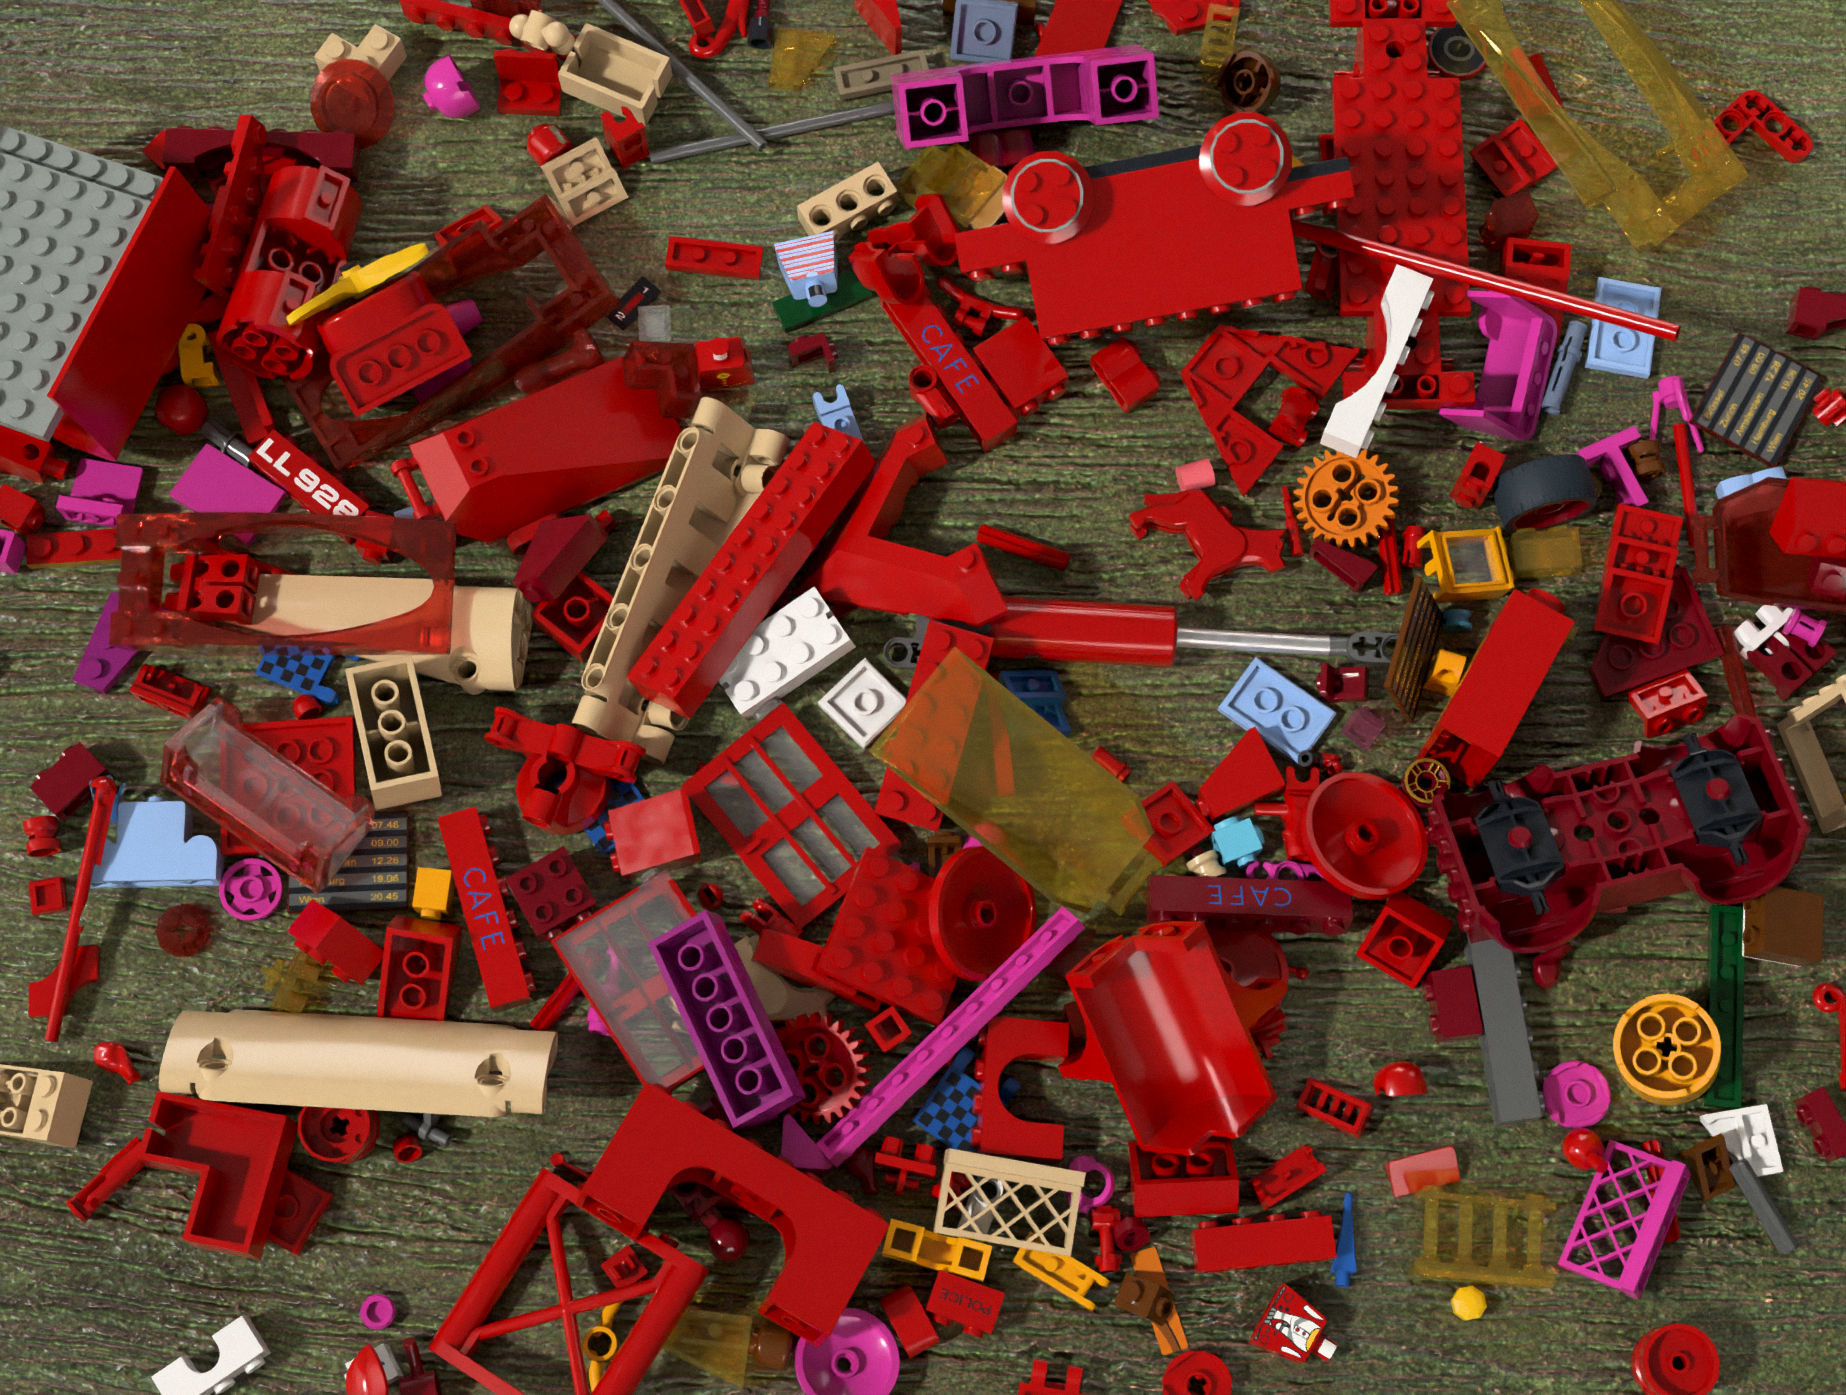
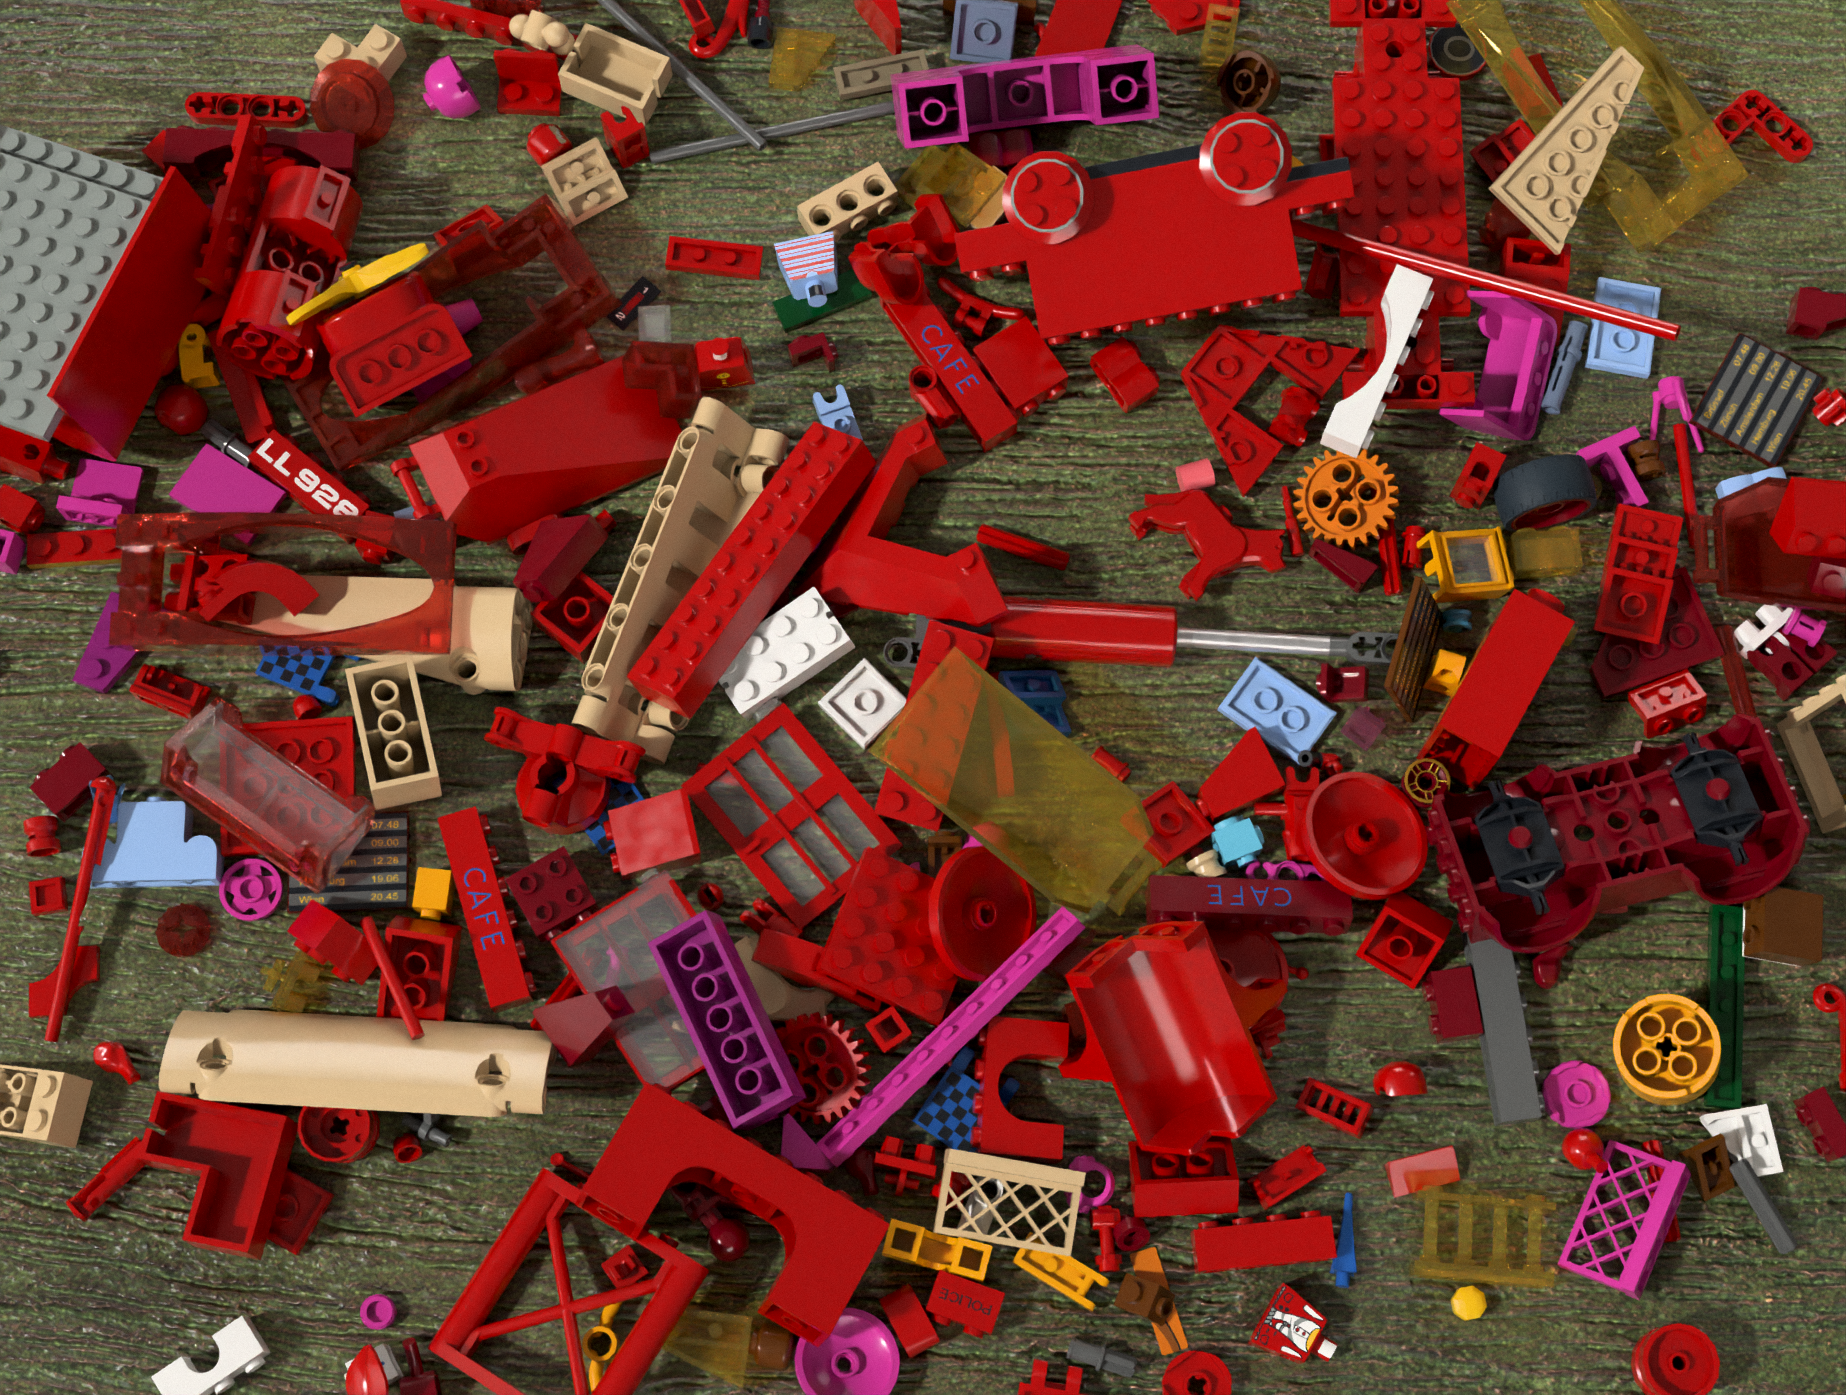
none -> red beam [185,92,309,128]
none -> red arch [196,560,319,622]
none -> red bar [359,916,425,1040]
none -> dark red slope [532,985,635,1067]
none -> dark grey axle [1066,1336,1137,1378]
none -> tan wing [1488,46,1644,255]

